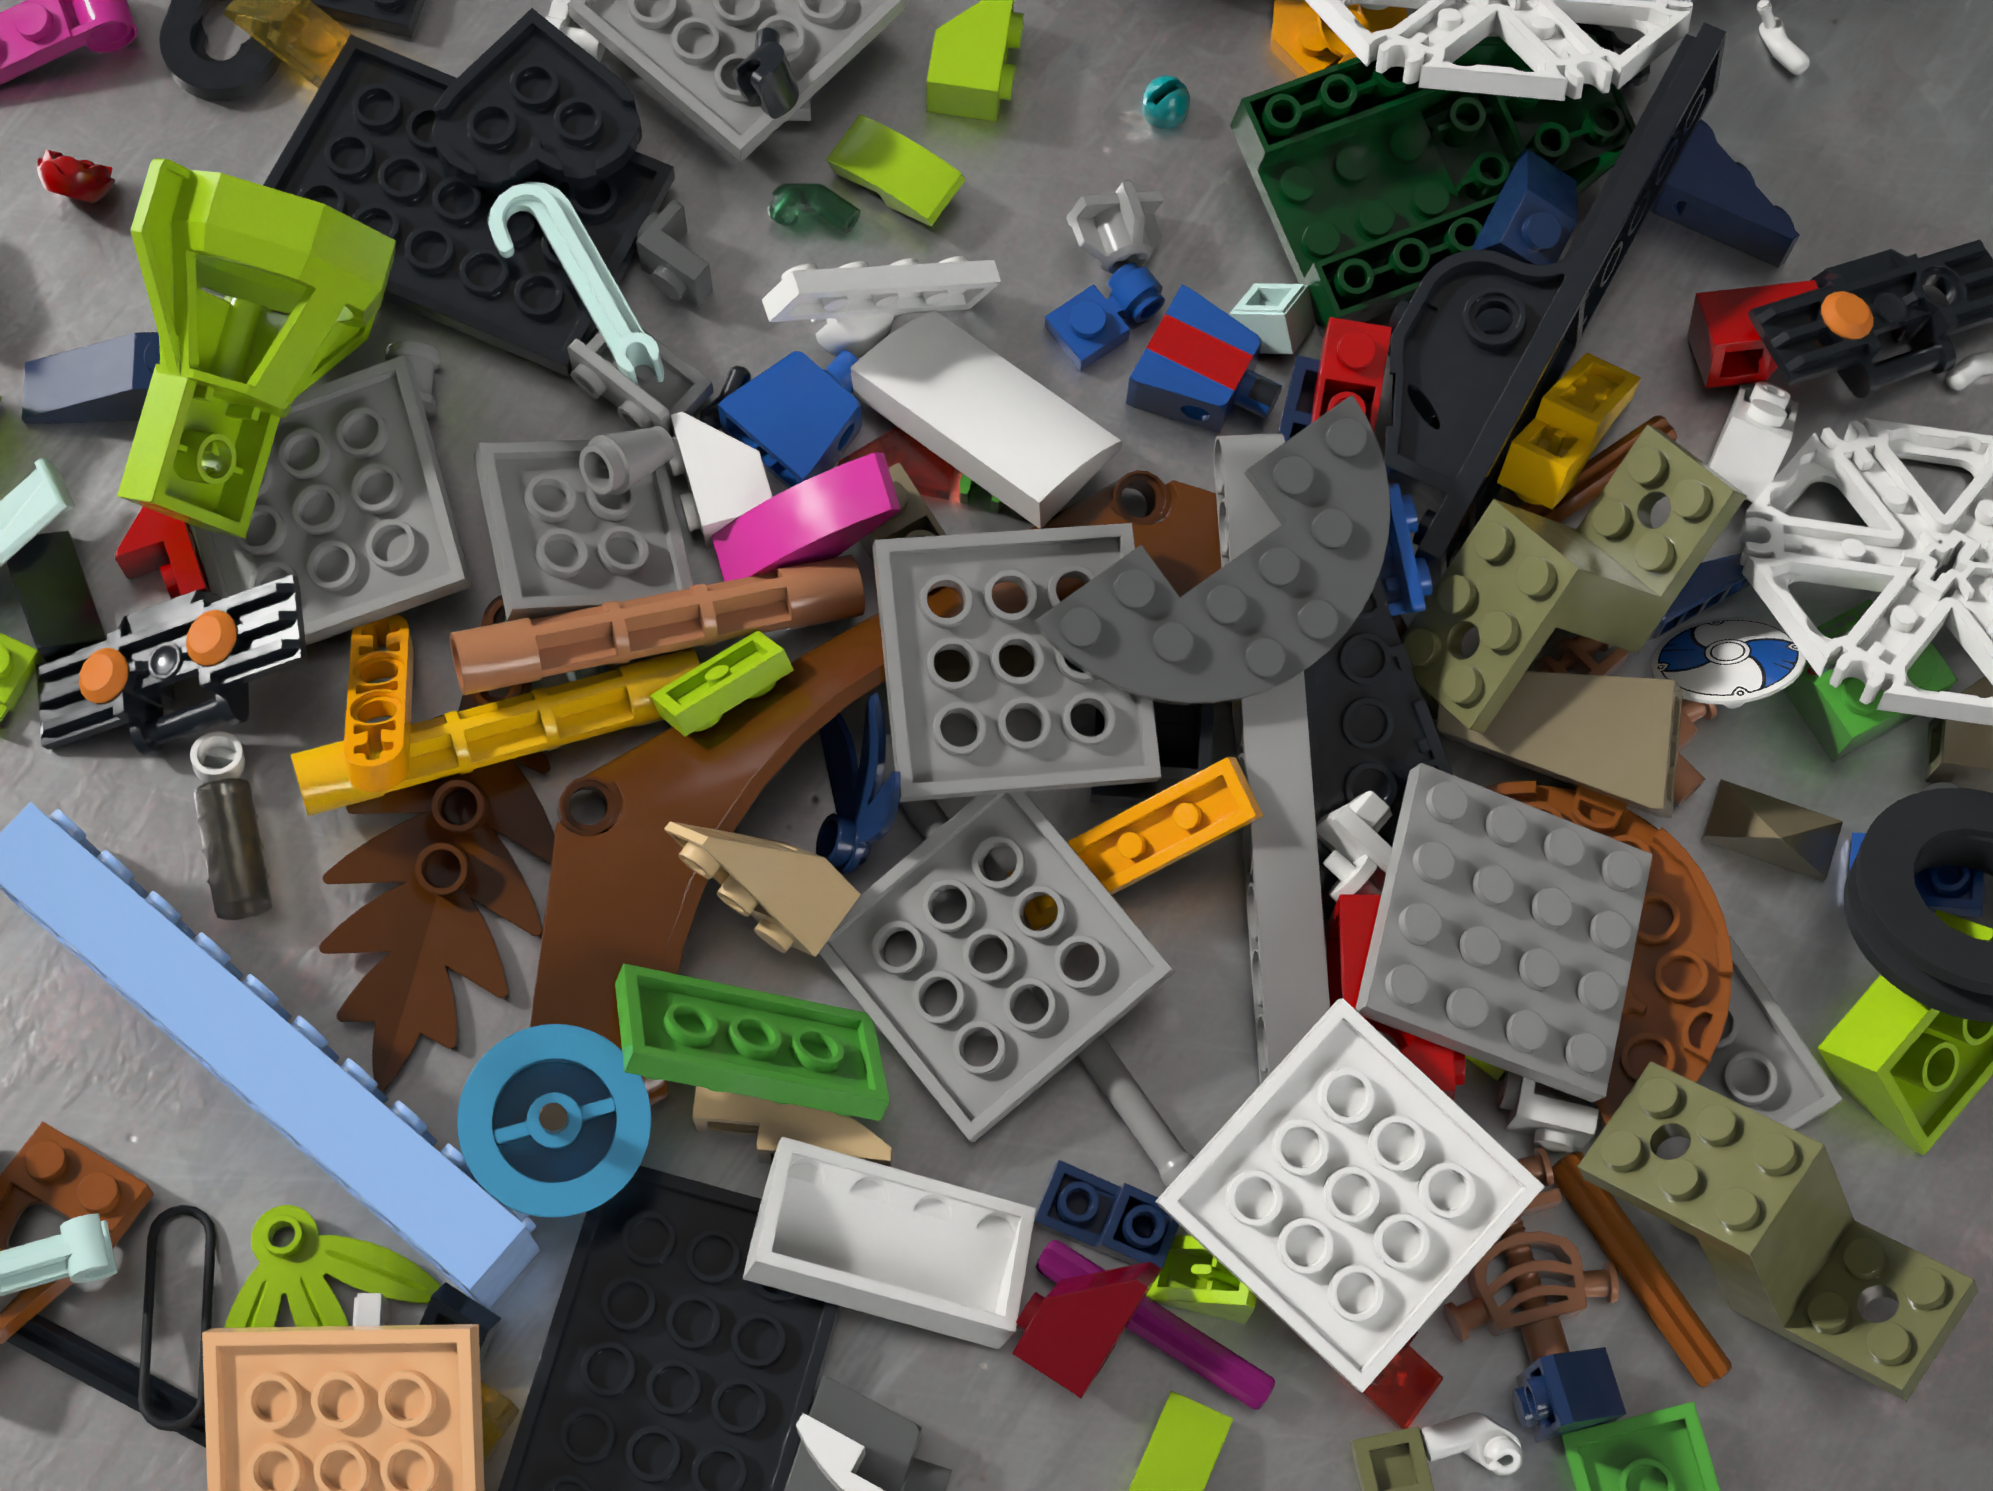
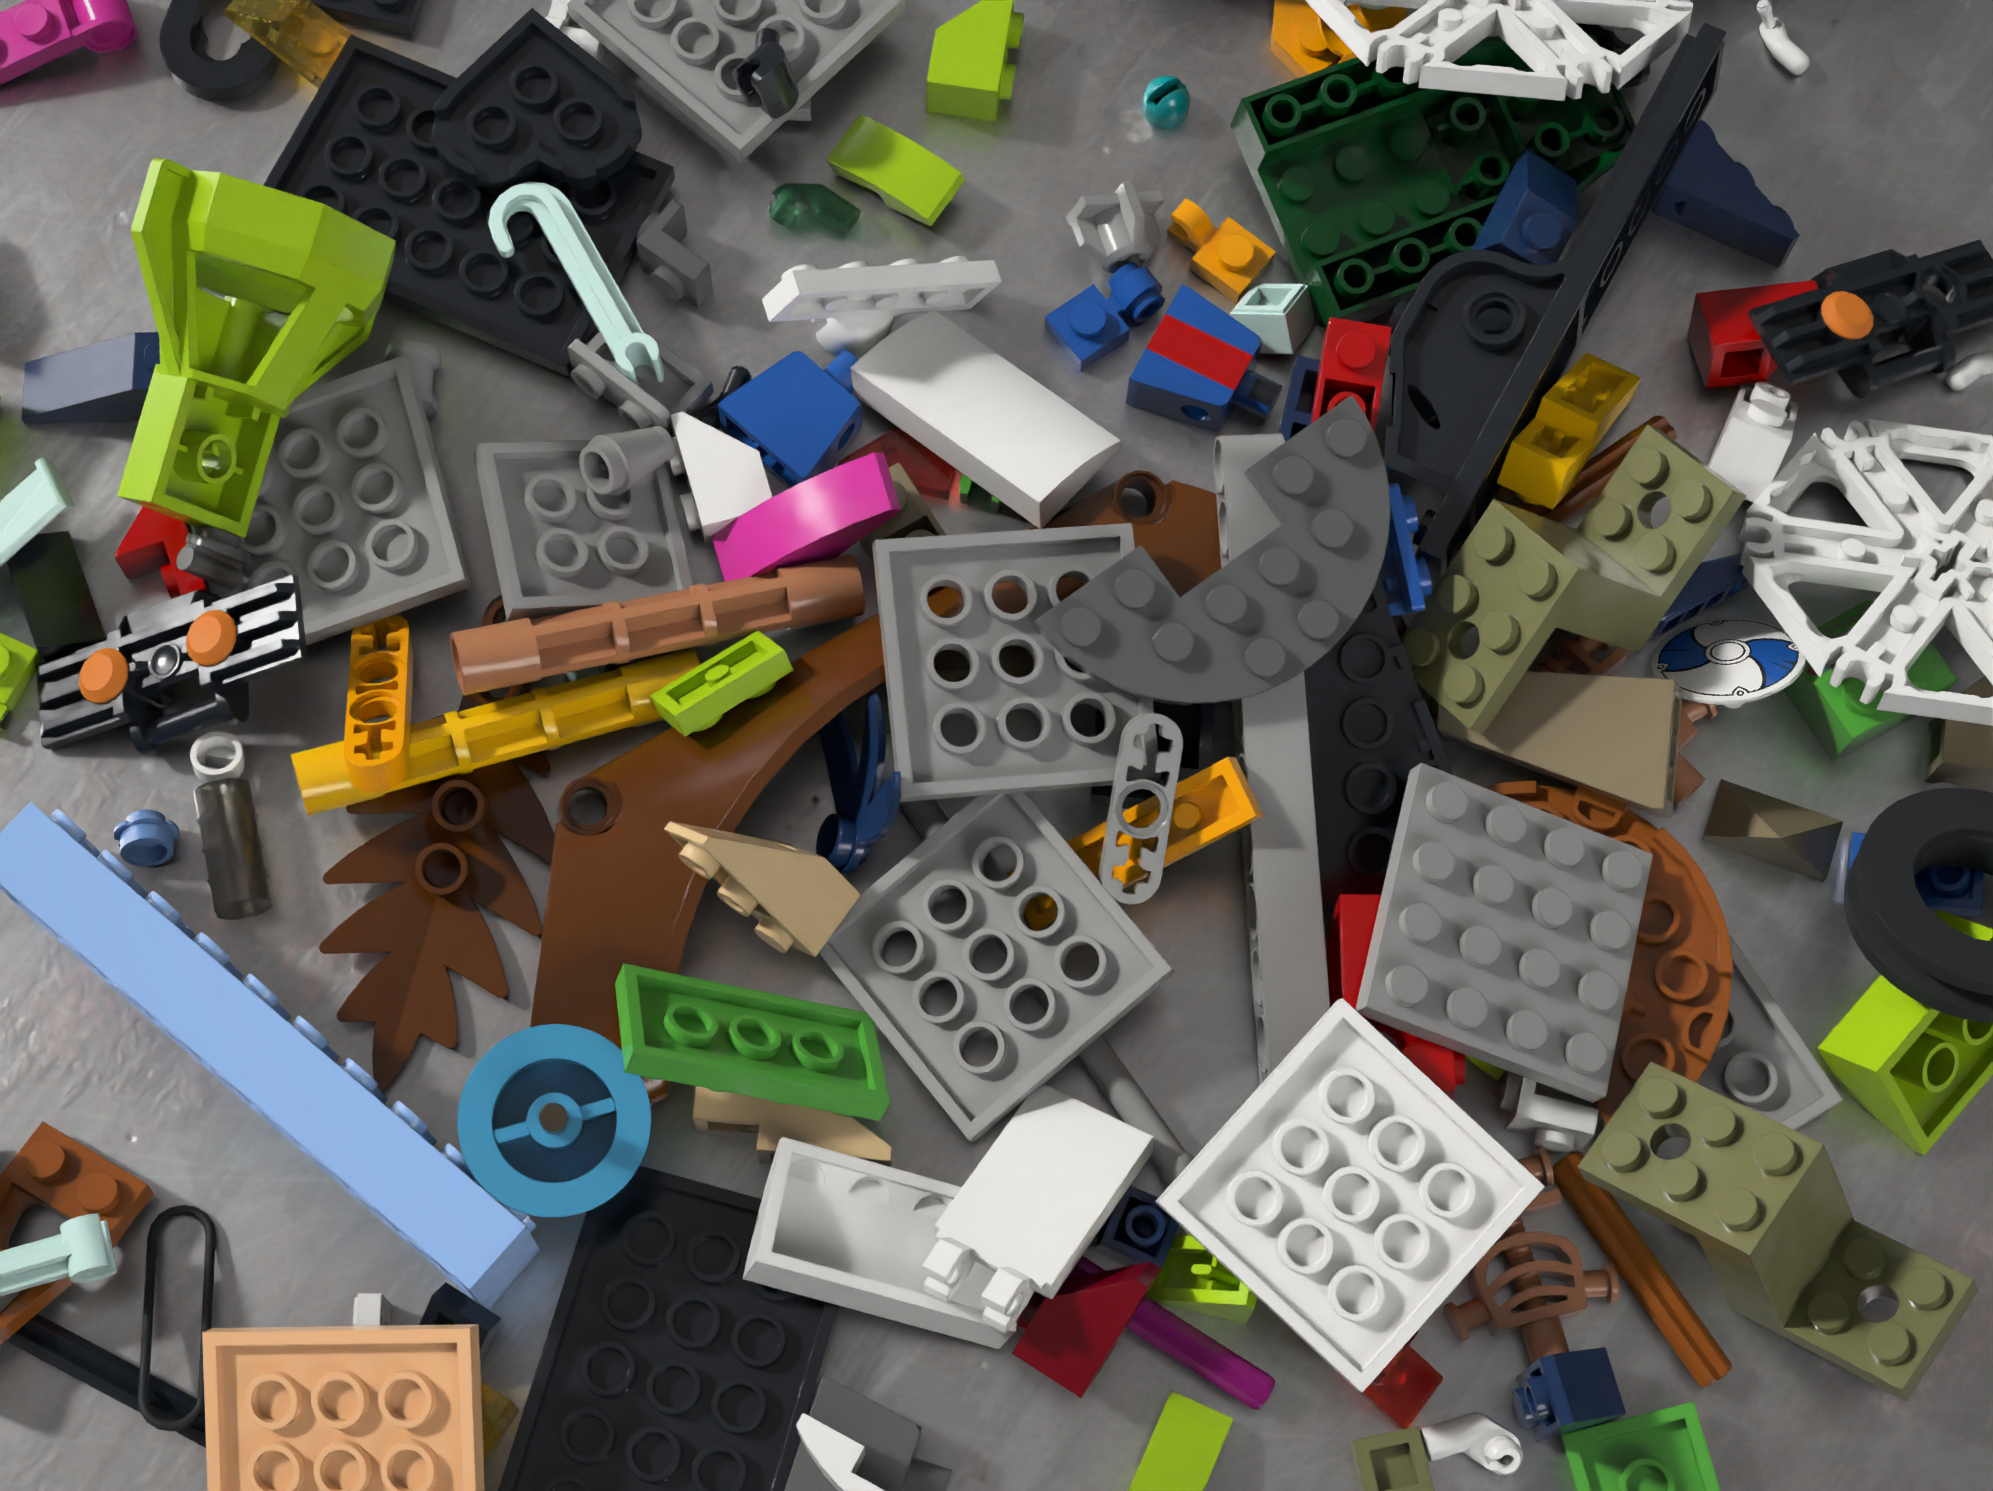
red plate [37,149,115,203] -> none
lime plant [224,1205,441,1328] -> none
white hips [1316,791,1392,902] -> none
none -> medium blue plate [113,809,180,867]
none -> dark grey plate [176,526,249,591]
none -> white tile [922,1084,1154,1333]
none -> light grey beam [1099,712,1183,905]
none -> light orange plate [1167,198,1276,304]

